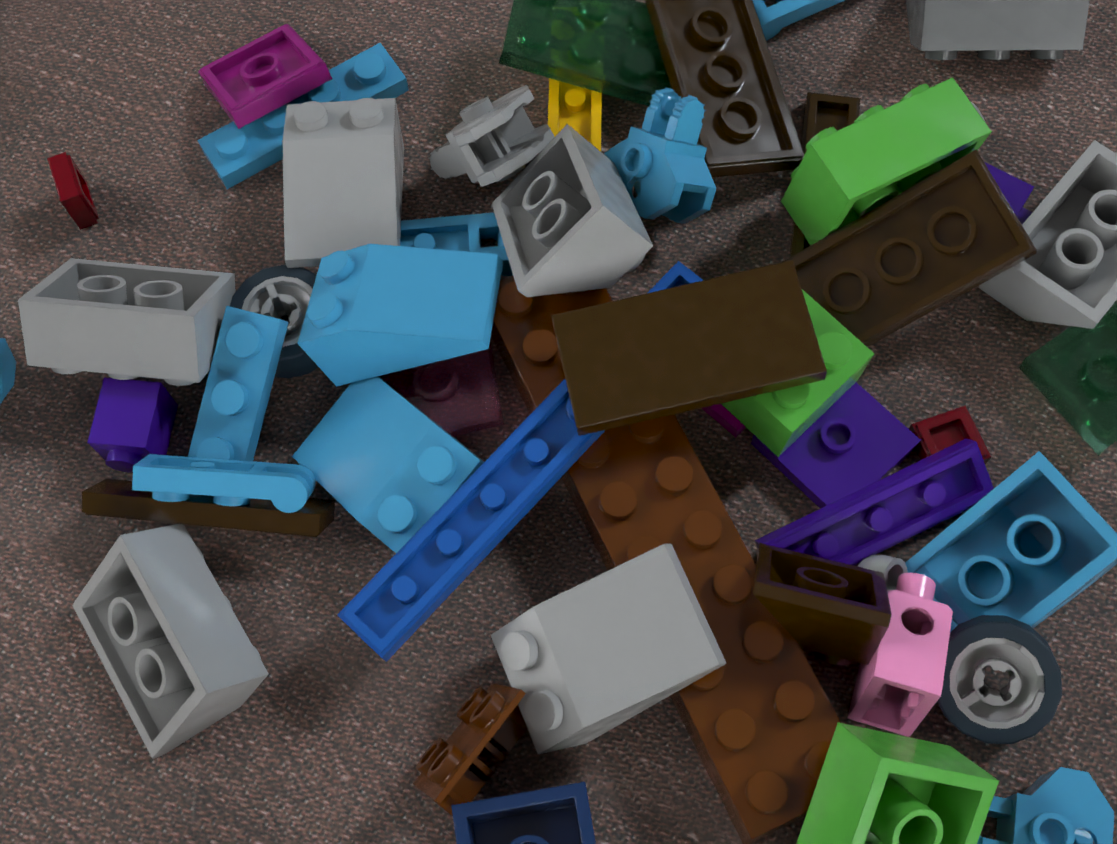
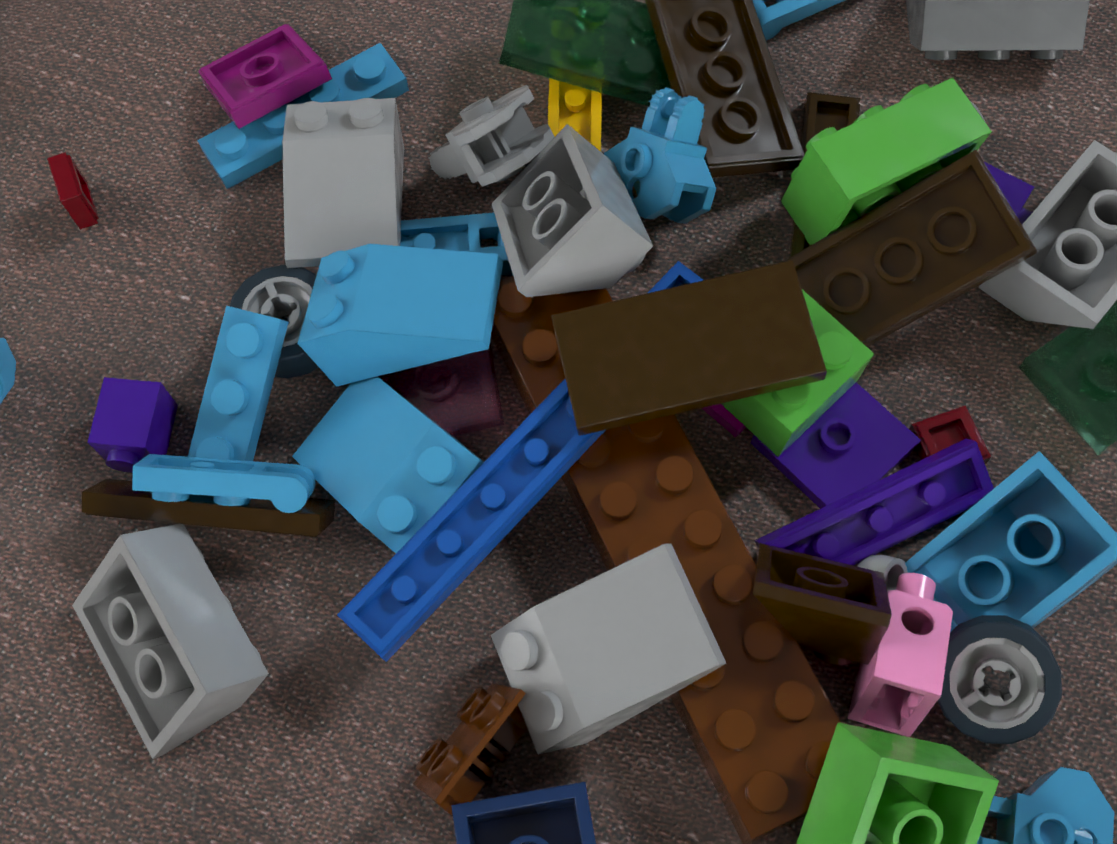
light grey brick [18,258,236,386] -> none

